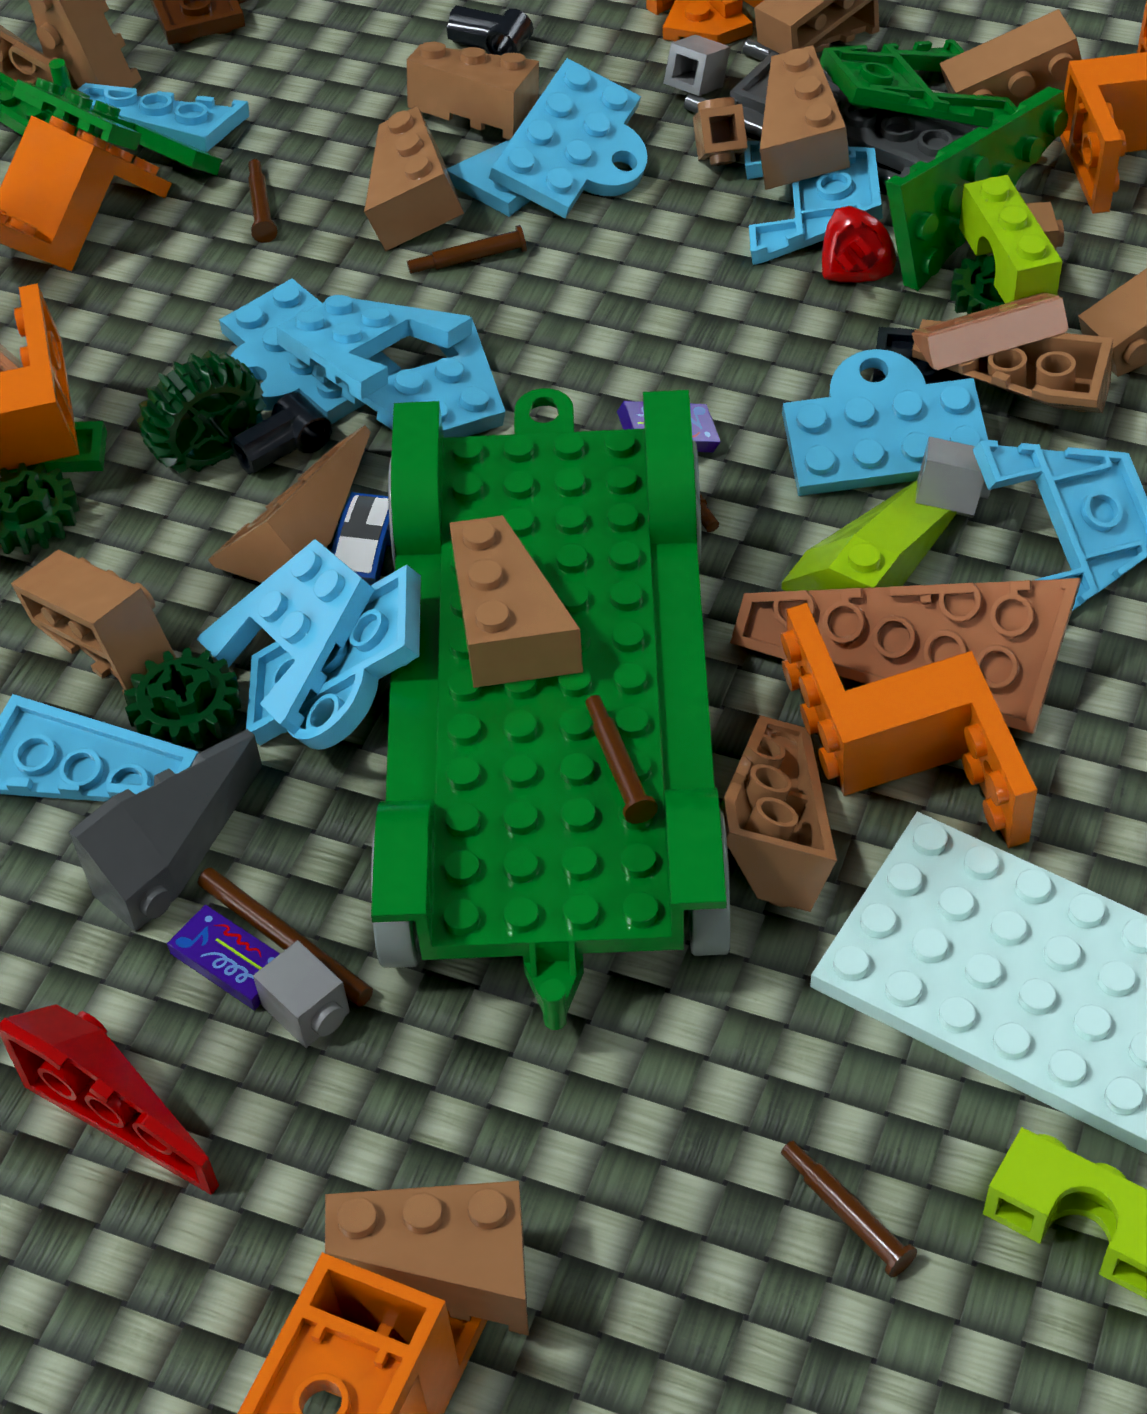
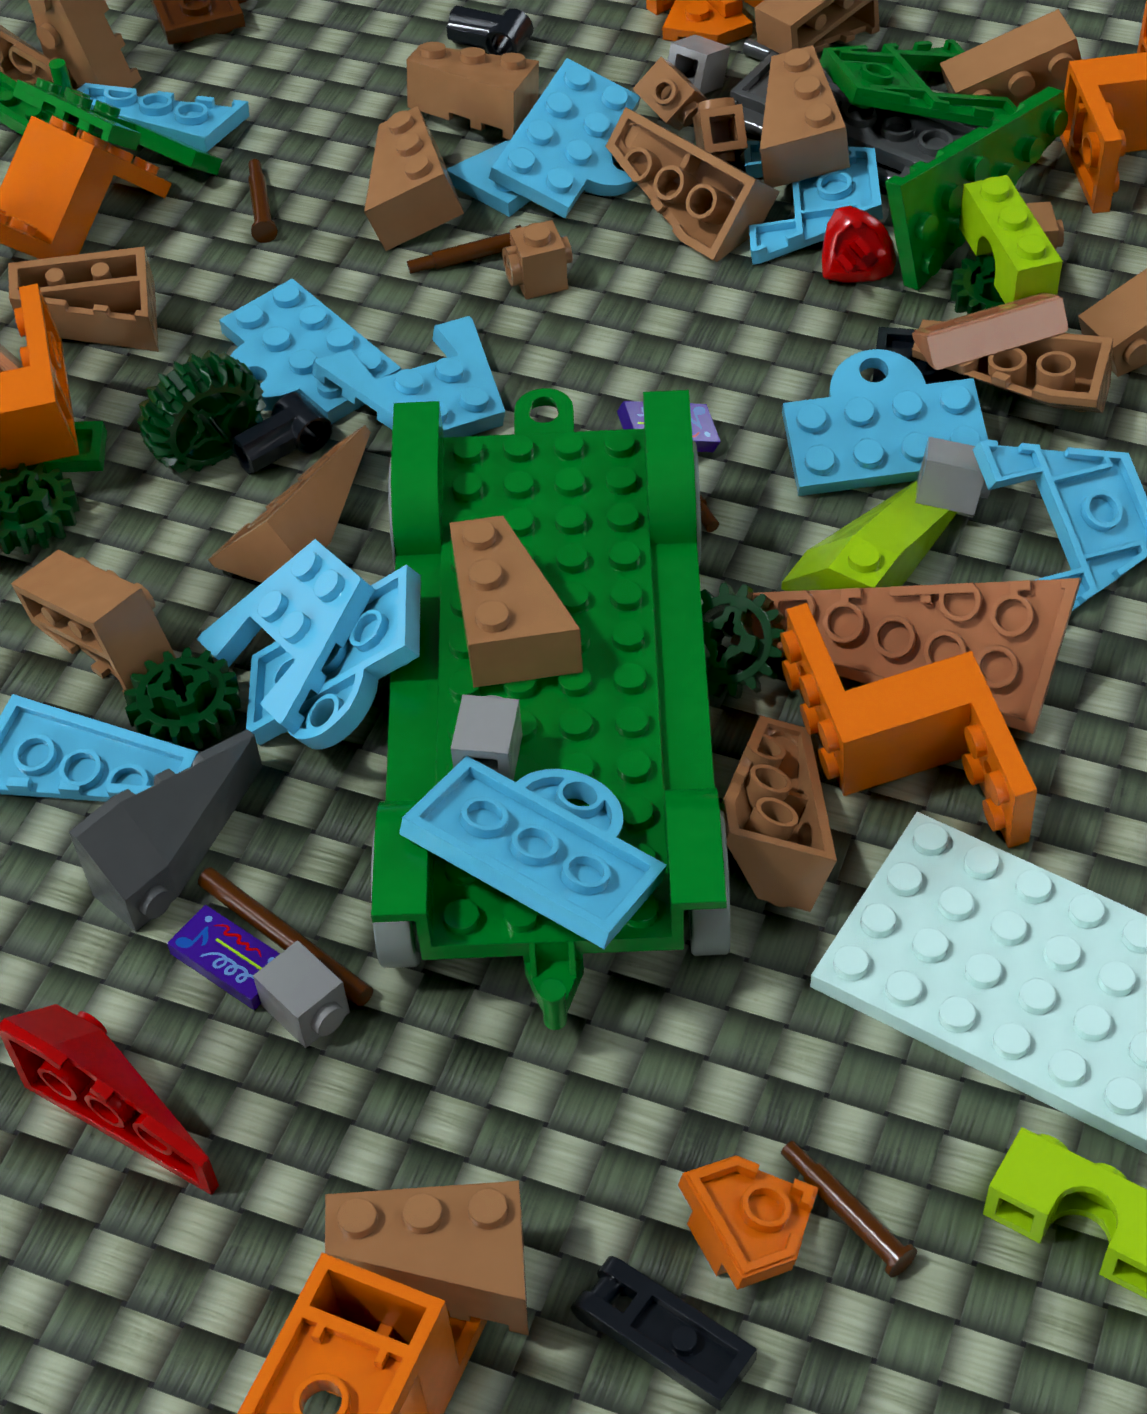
medium azure wing [277,295,472,400] -> none
slope [331,492,391,585] -> none
reddish brown piece [585,695,658,824] -> none
none -> medium nougat wedge [8,246,159,352]
none -> medium azure plate [399,756,667,949]
none -> light grey brick [451,694,523,780]
none -> medium nougat brick [502,220,573,300]
none -> black plate [571,1256,757,1411]
none -> medium nougat wedge [605,107,780,262]
none -> medium nougat brick [633,57,708,131]
none -> orange plate [678,1155,819,1290]
none -> dark green gear [701,583,787,699]

